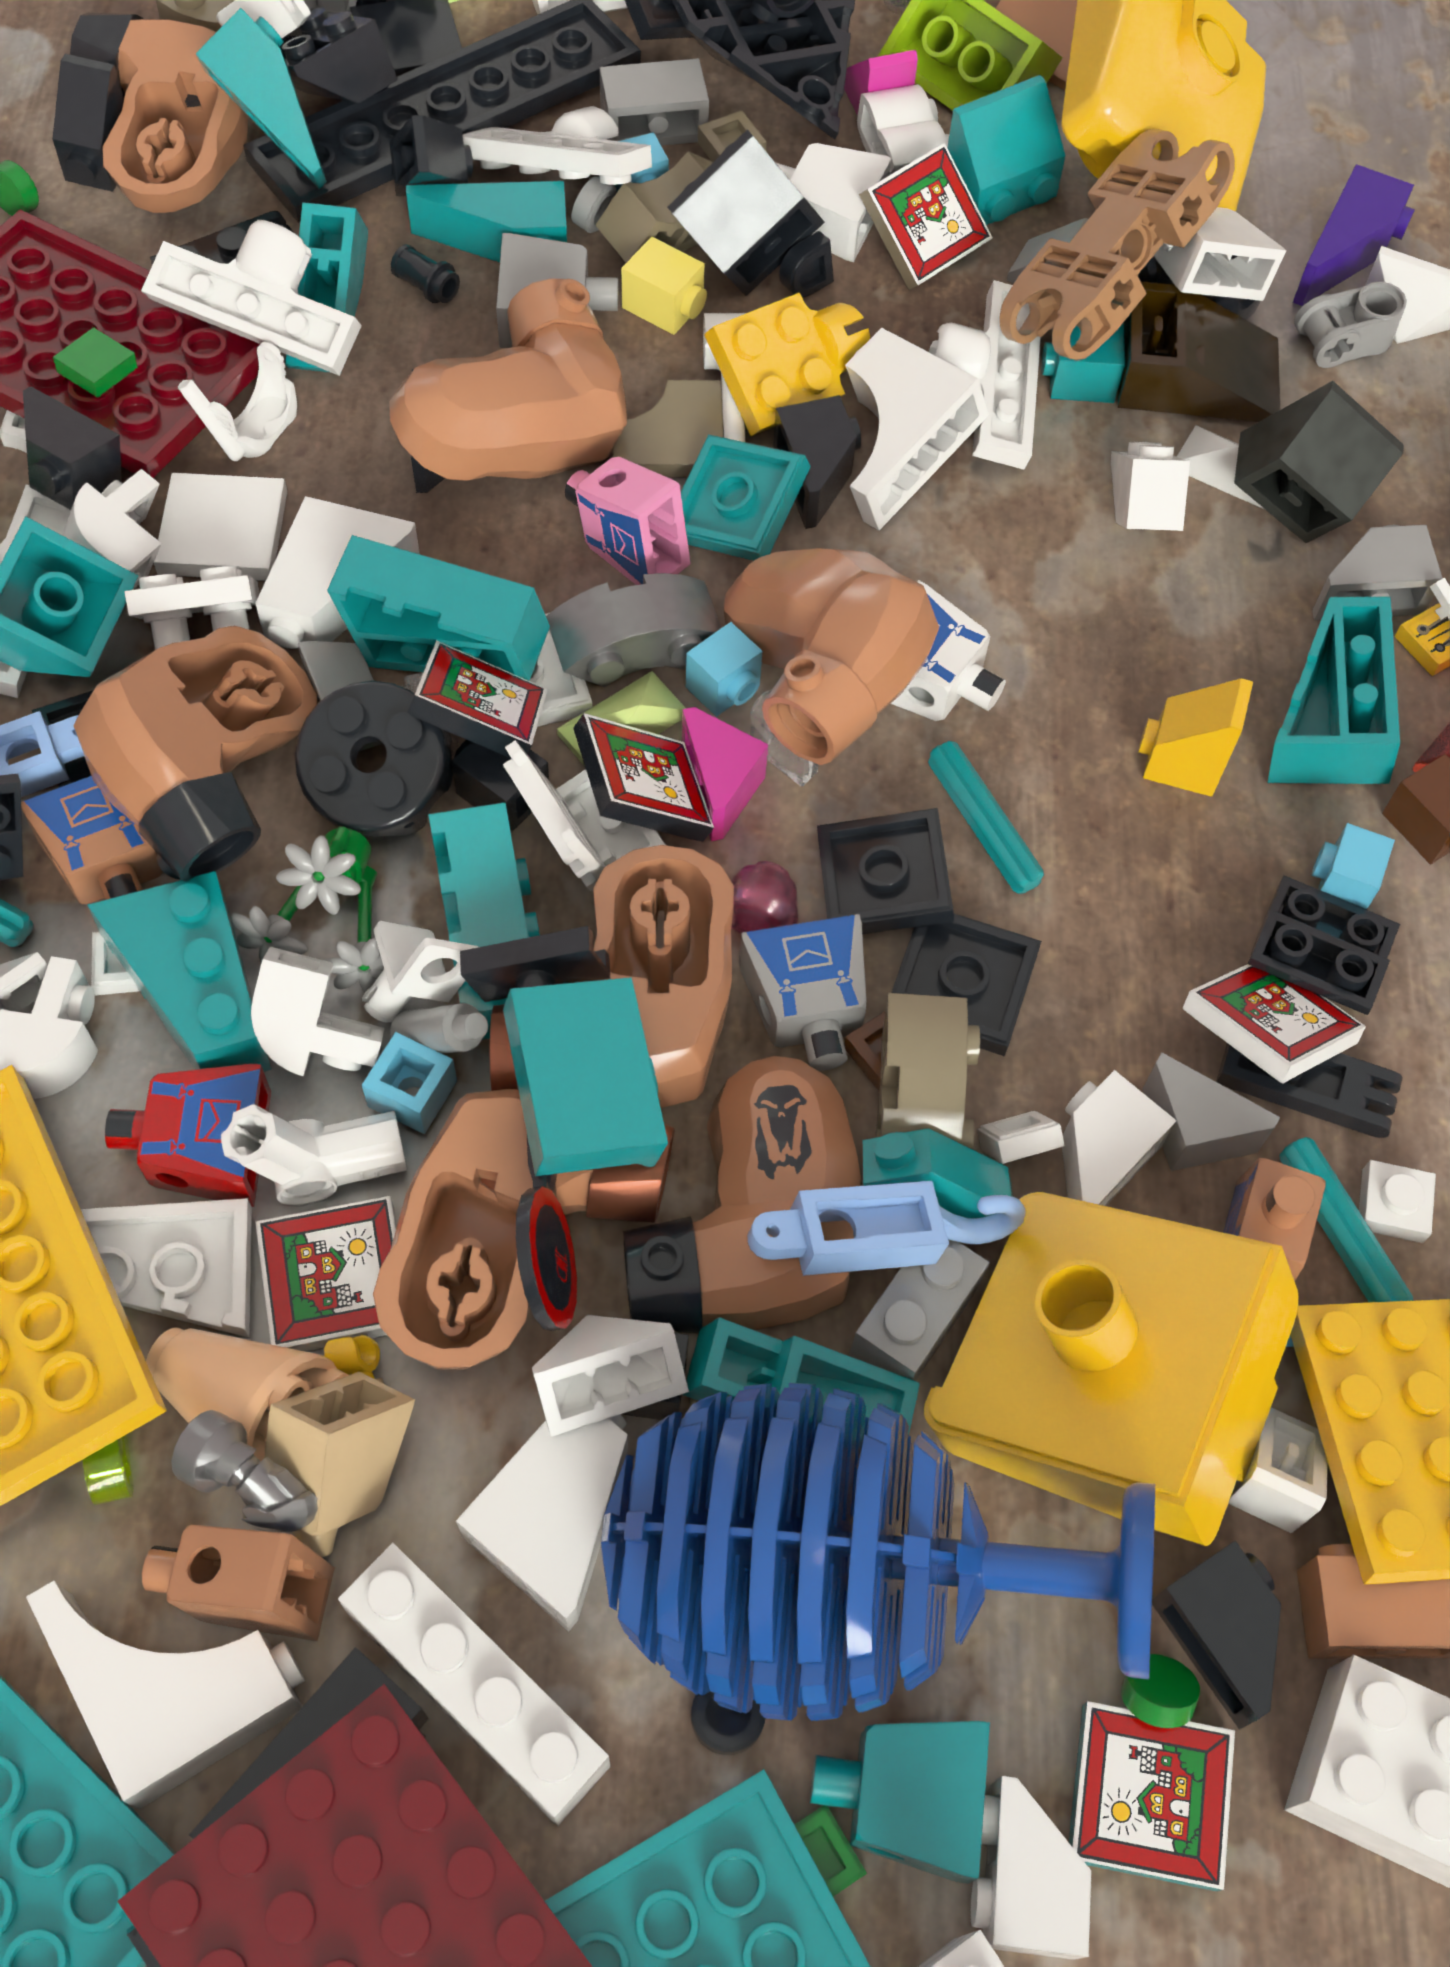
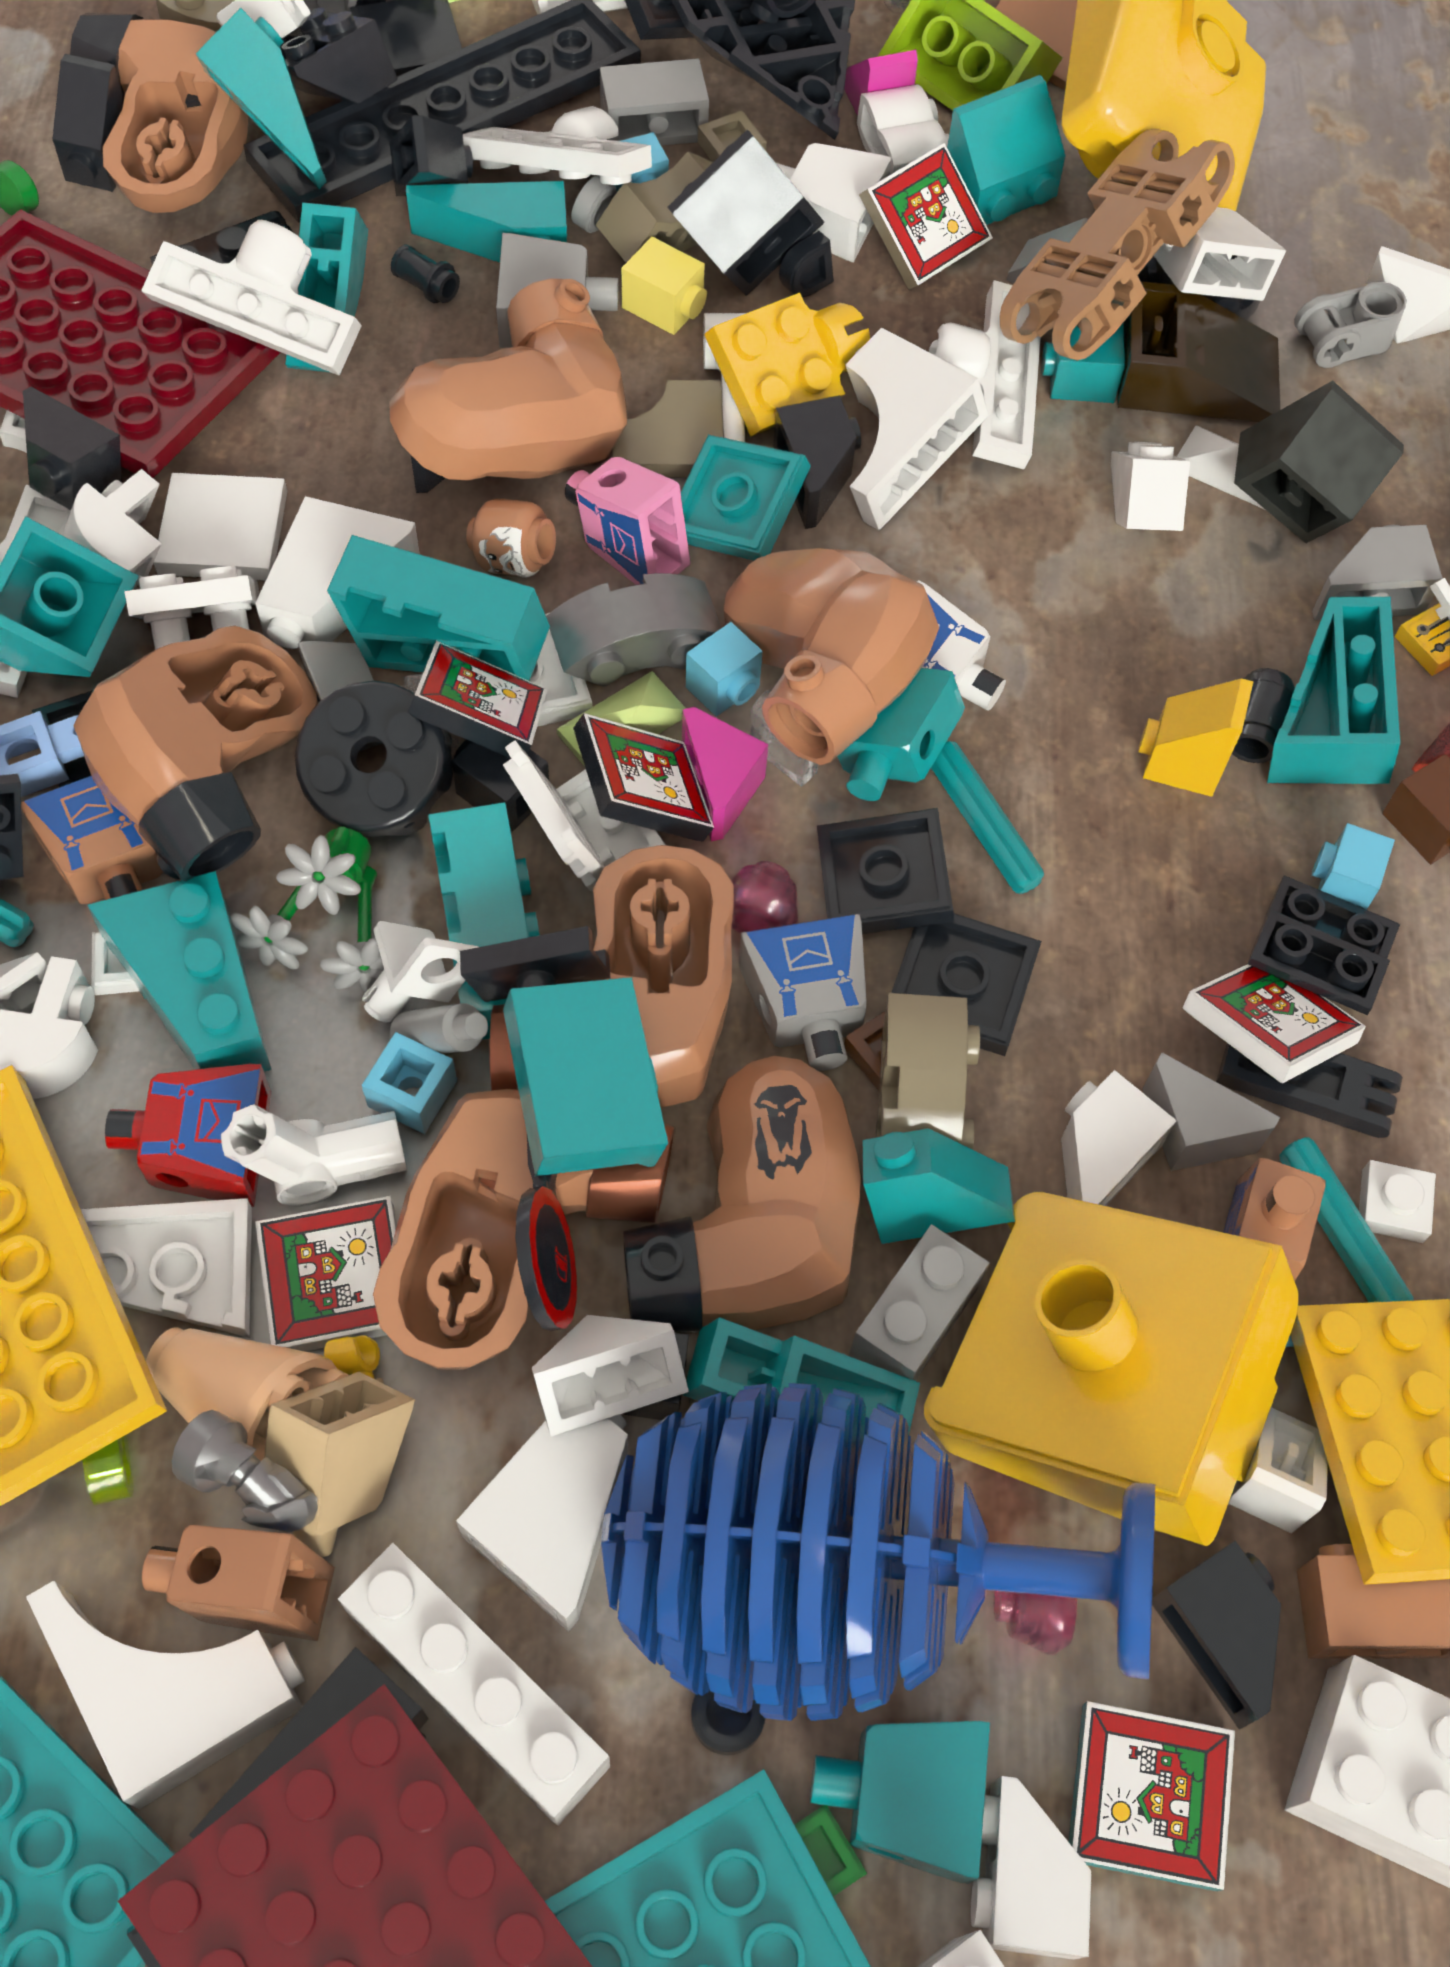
green tile [53,327,138,398] -> none
white helmet [178,341,297,461] -> none
white brick [251,947,385,1076] -> none
light blue piece [747,1181,1026,1276] -> none
white tile [977,1111,1065,1164] -> none
green tile [1121,1654,1200,1728] -> none
dark purple slope [1292,164,1415,306] -> none
none -> nougat head [466,498,556,577]
none -> teal torso [837,668,965,801]
none -> clear pink cone [993,1590,1077,1655]
none -> black piece [1232,668,1295,763]

